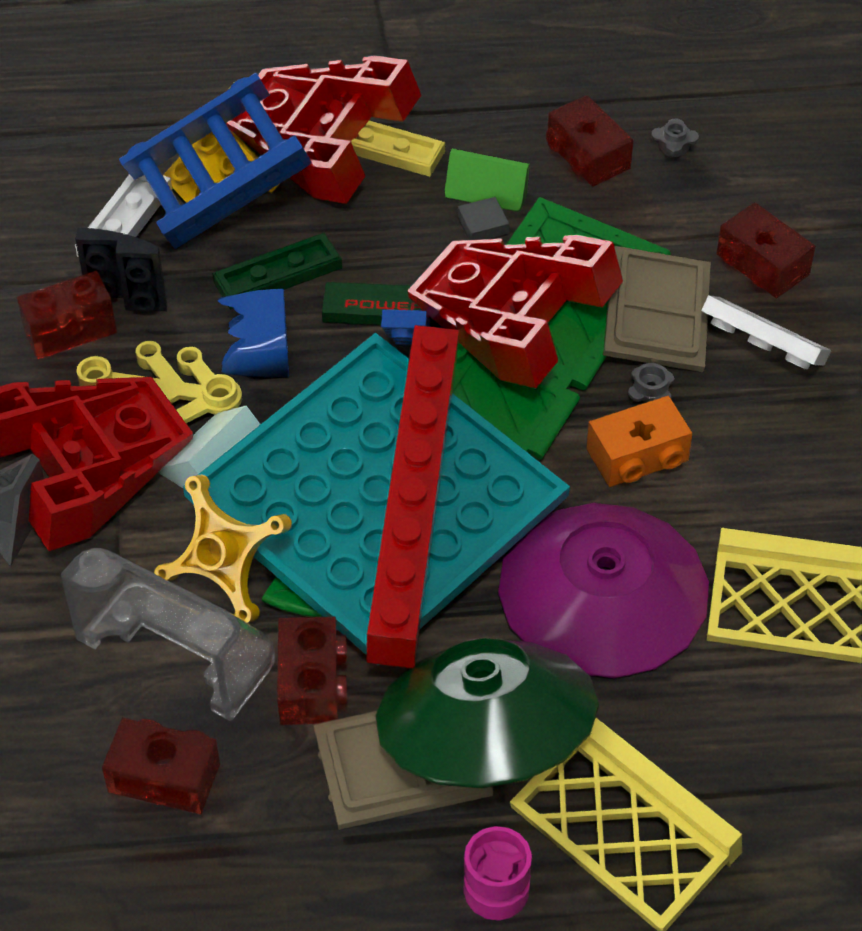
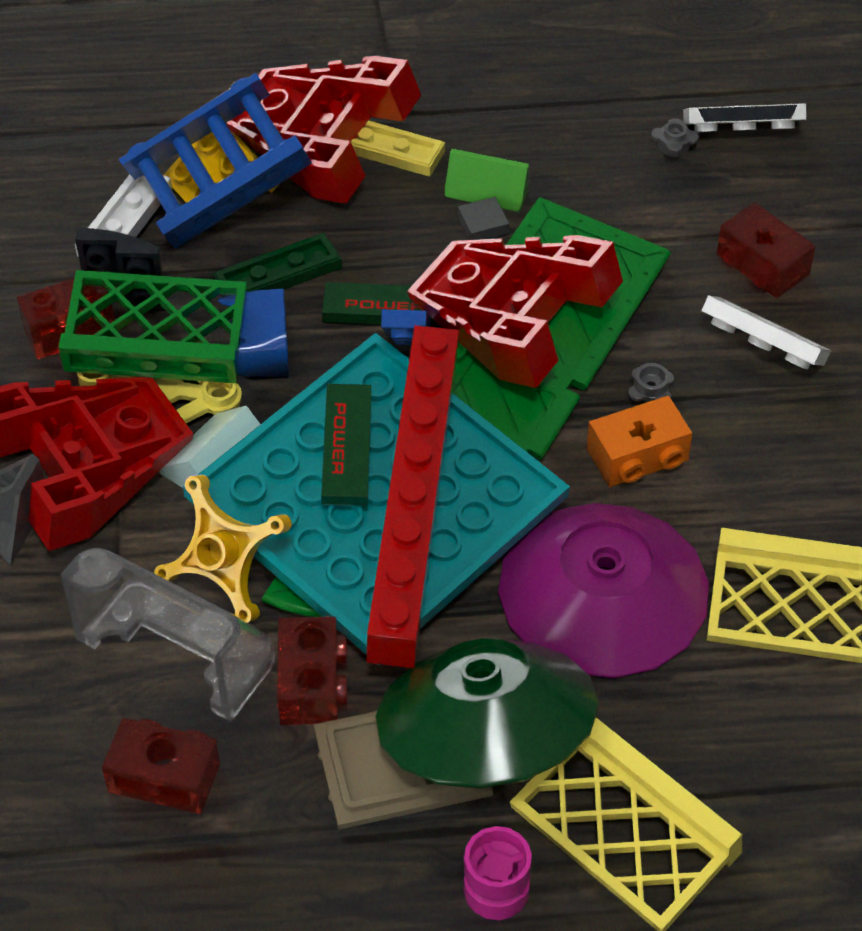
clear red brick [546,95,633,187] -> none
dark tan piece [603,246,711,372] -> none
none -> green fence [59,270,247,383]
none -> dark green tile [321,383,372,506]
none -> plate [683,104,806,132]

